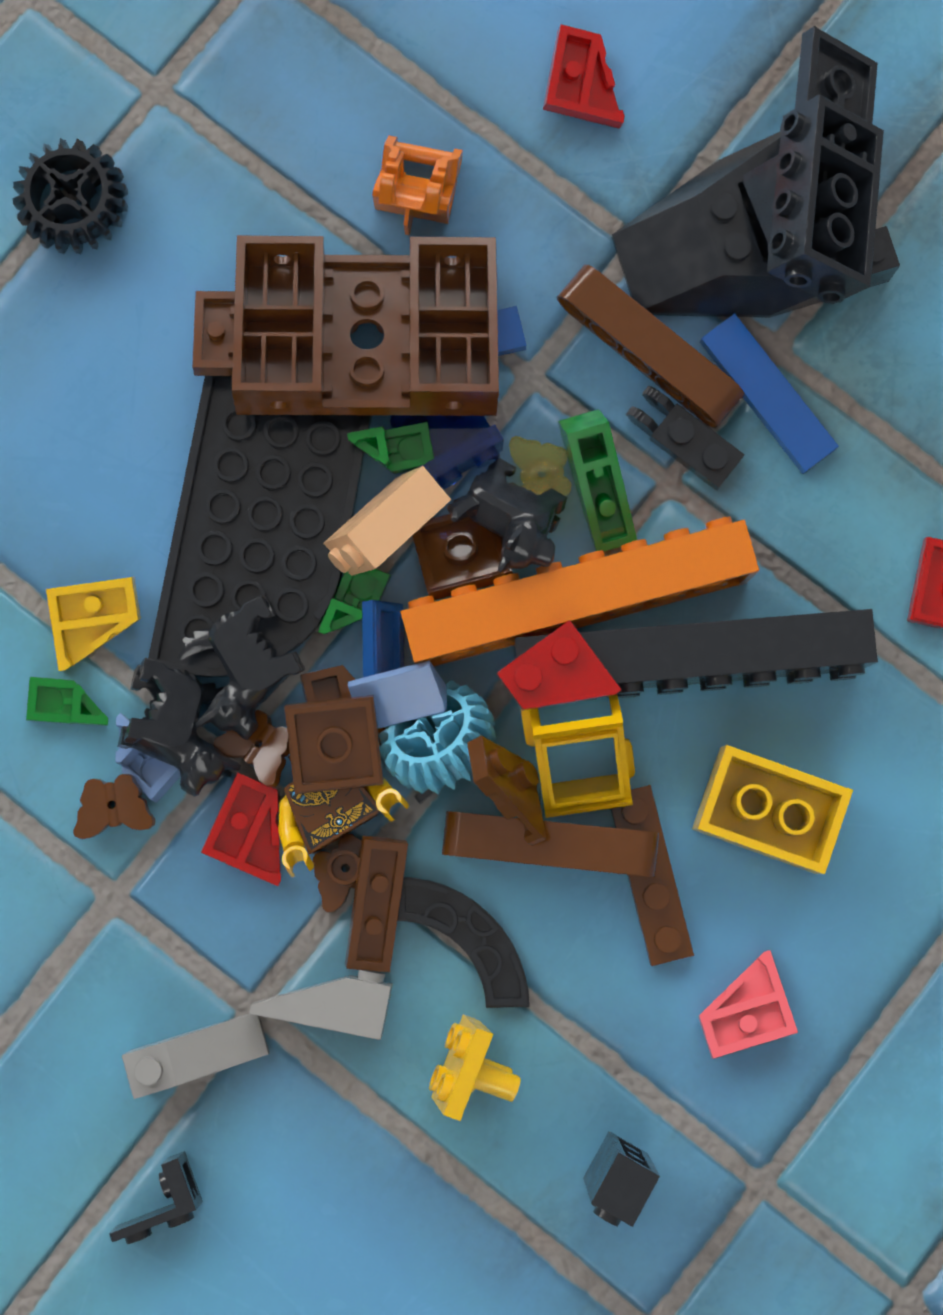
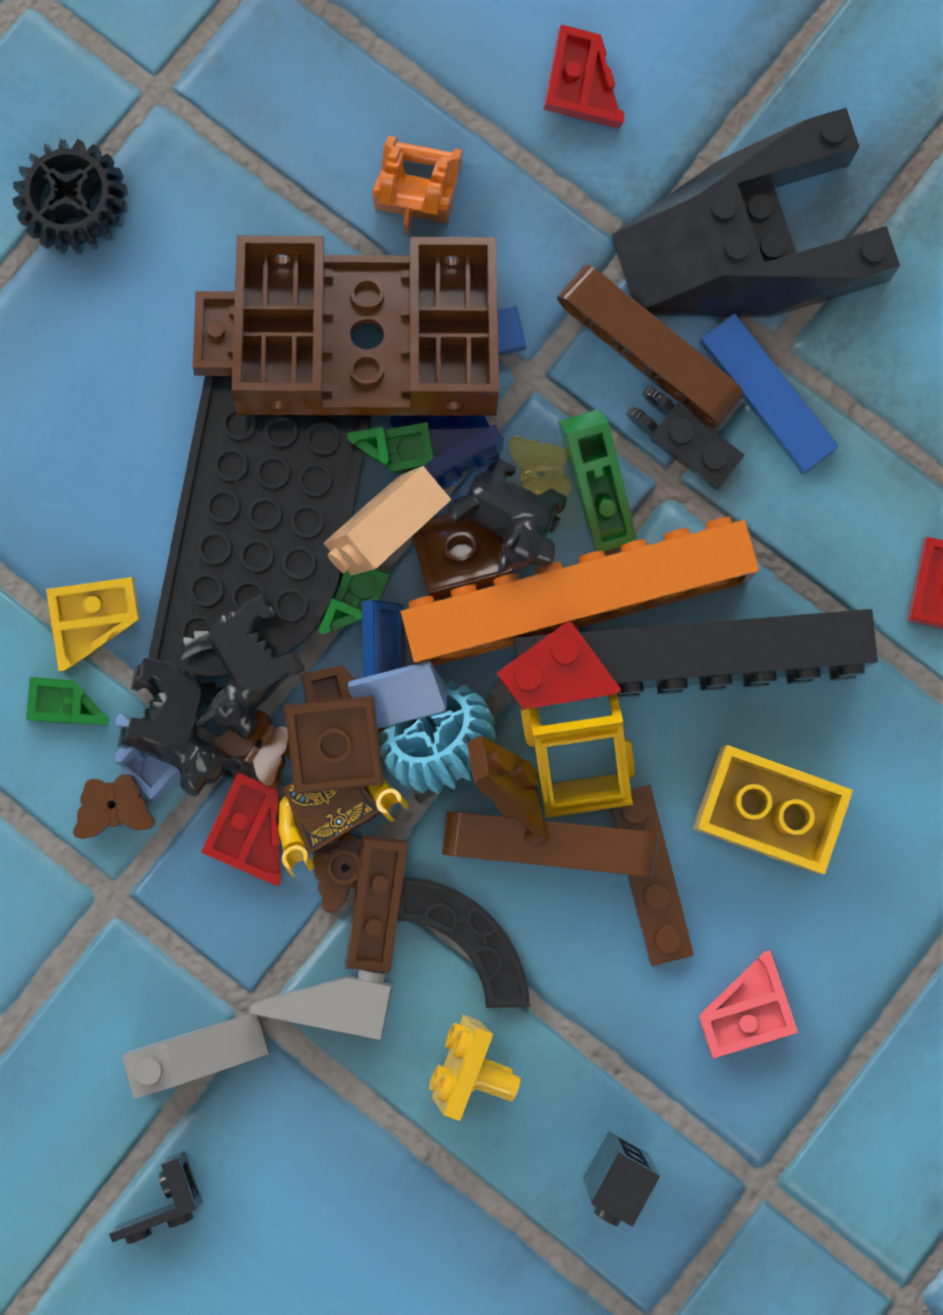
black wedge [743,26,884,304] -> none

